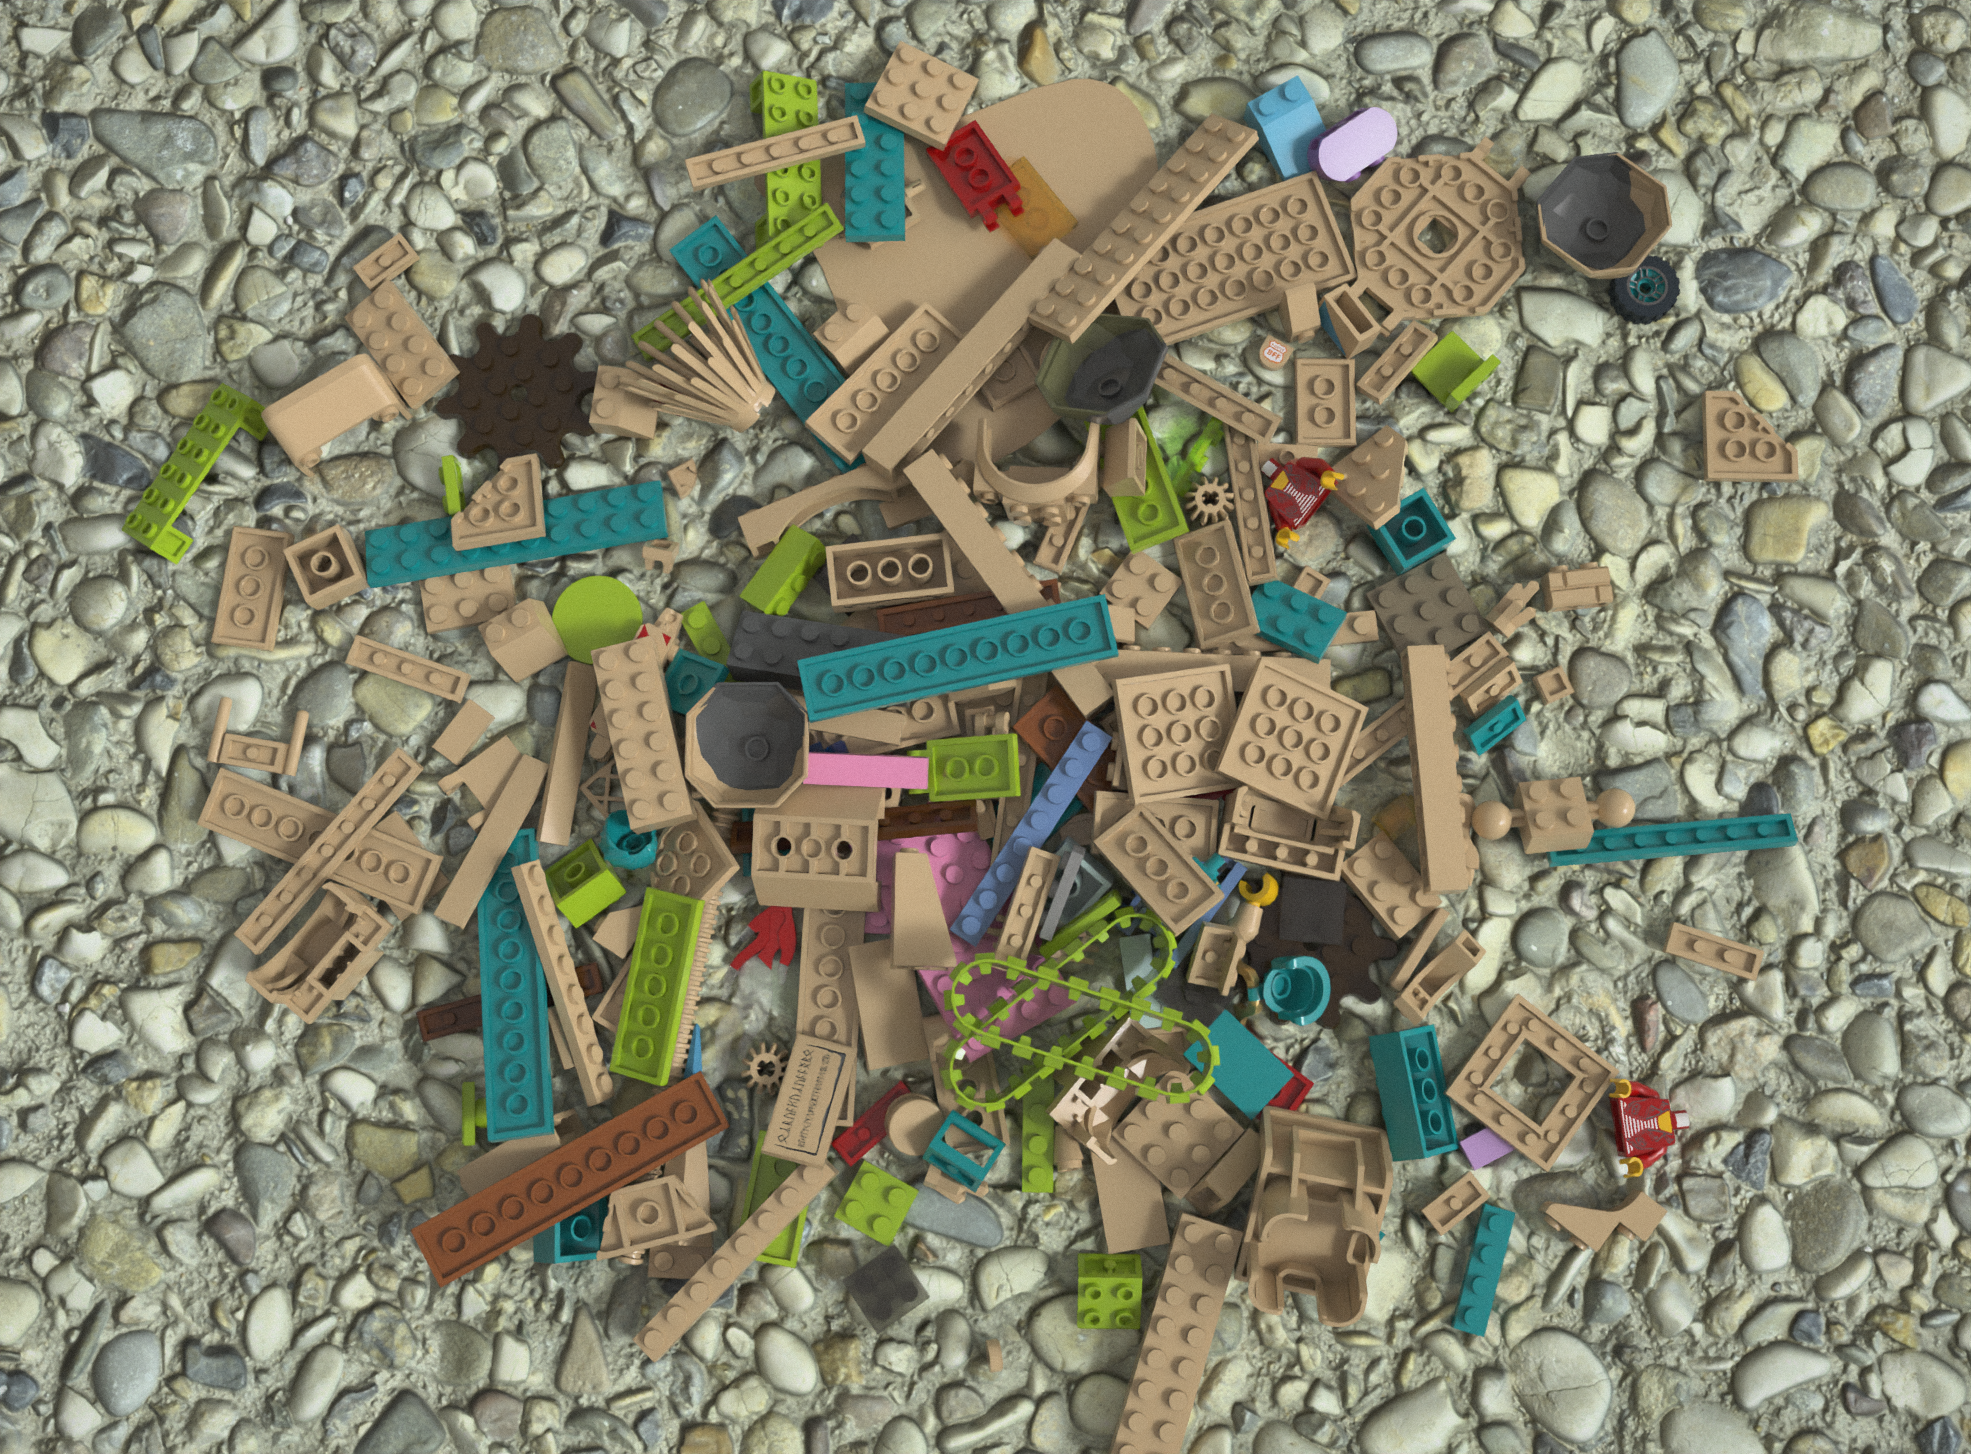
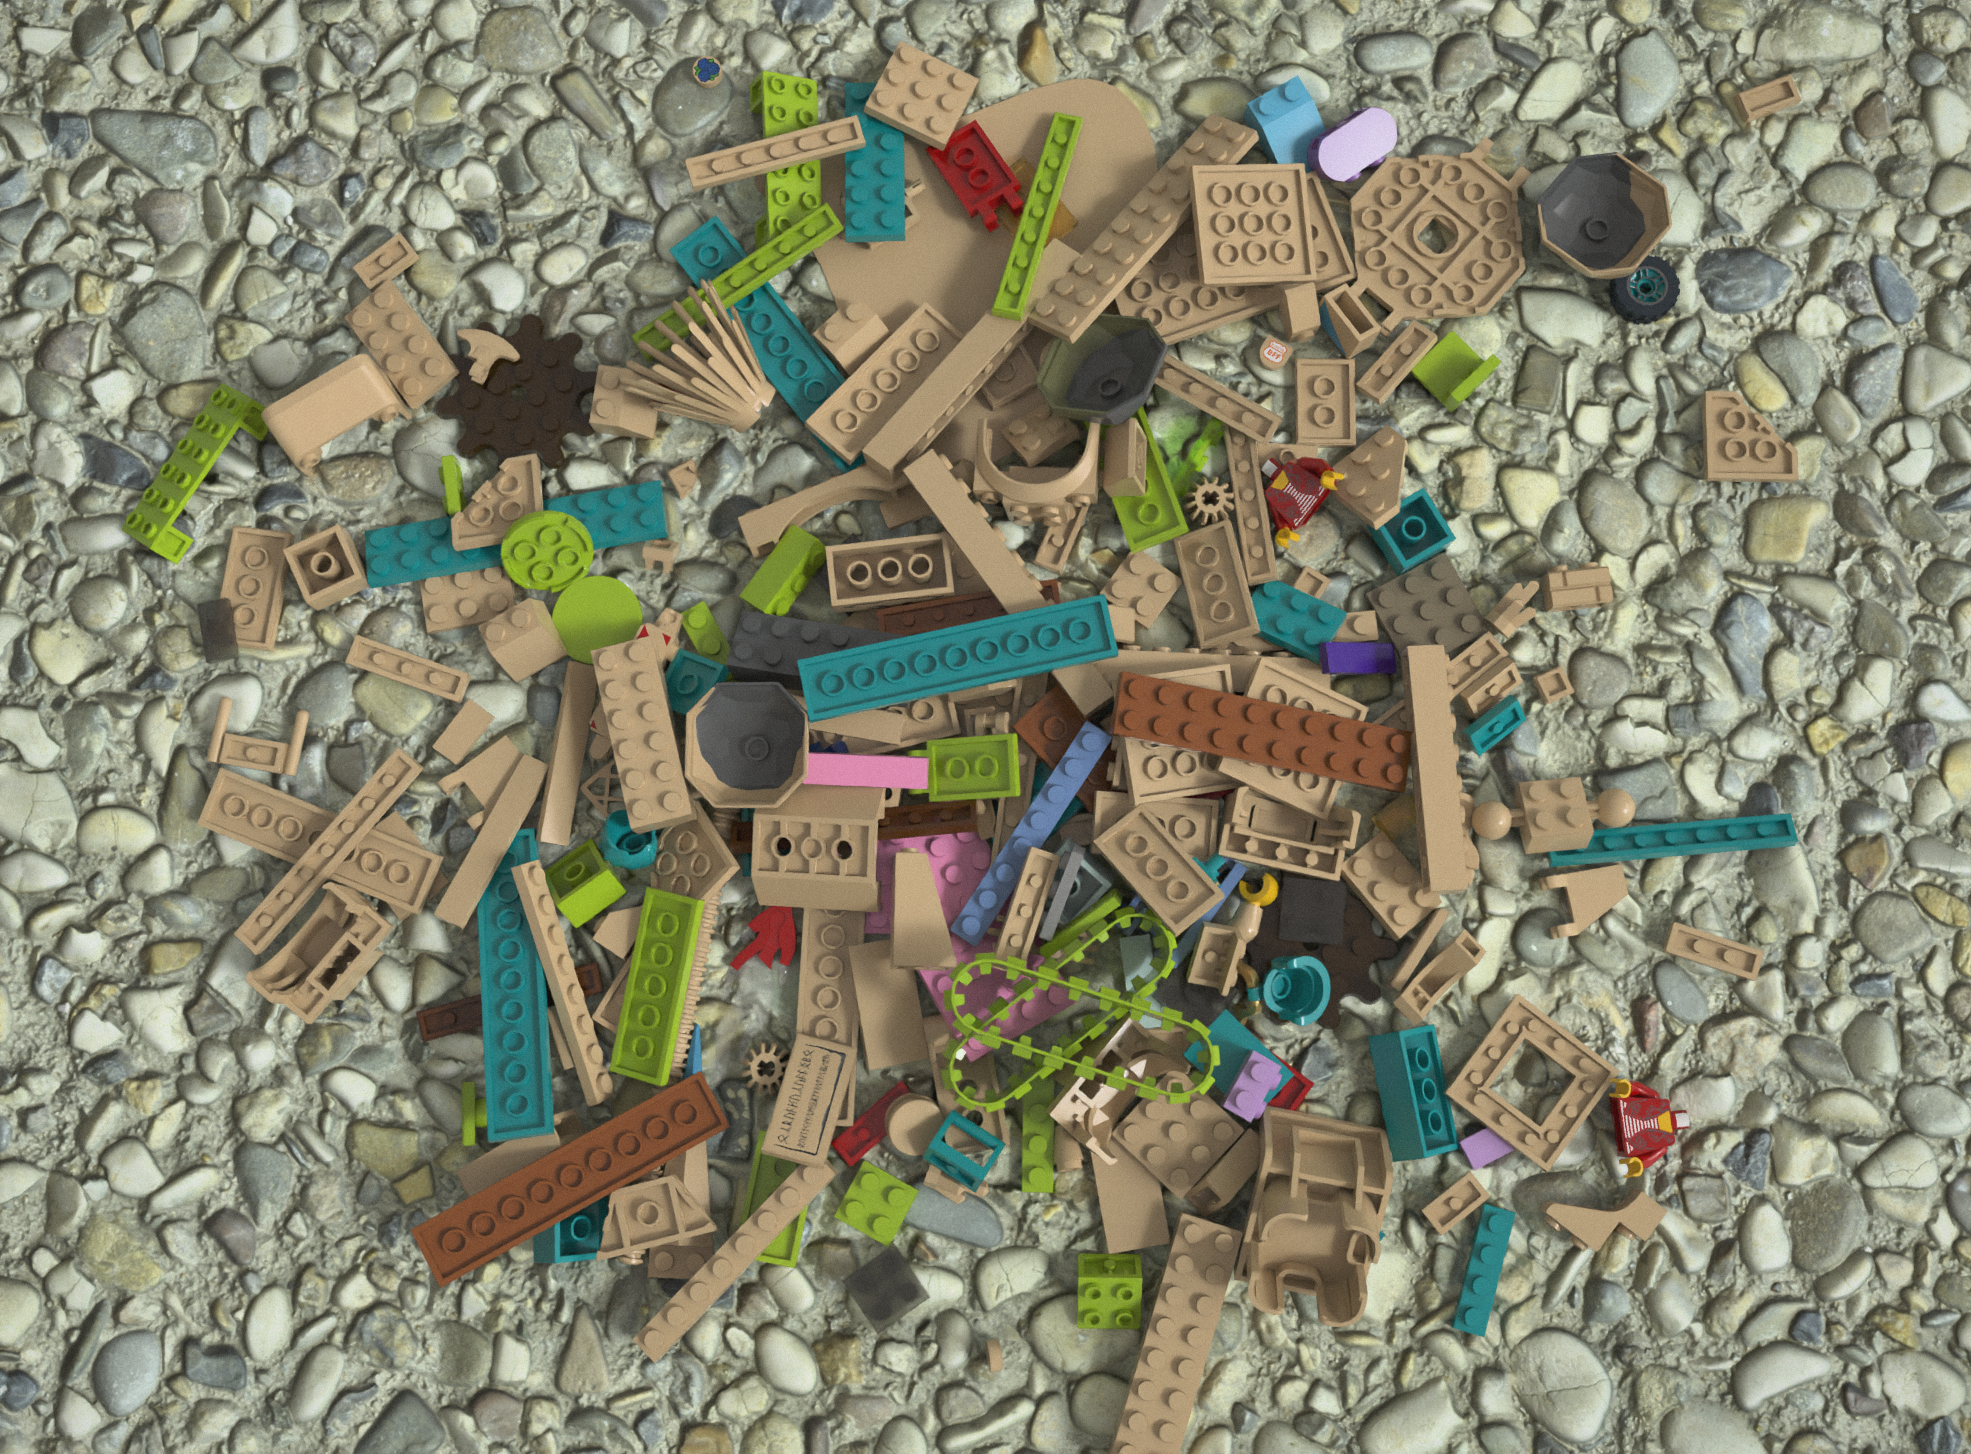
none -> clear smoke plate [197,598,239,664]
none -> tan piece [457,329,520,384]
none -> lime tile [501,510,594,593]
none -> tile [693,56,723,88]
none -> lime tile [992,112,1083,322]
none -> tan plate [1000,402,1081,468]
none -> dark orange plate [1110,671,1413,793]
none -> tan plate [1188,163,1317,287]
none -> lavender brick [1219,1050,1282,1122]
none -> dark purple tile [1318,642,1397,675]
none -> tan flag [1539,864,1628,939]
none -> tan tile [1733,74,1802,124]

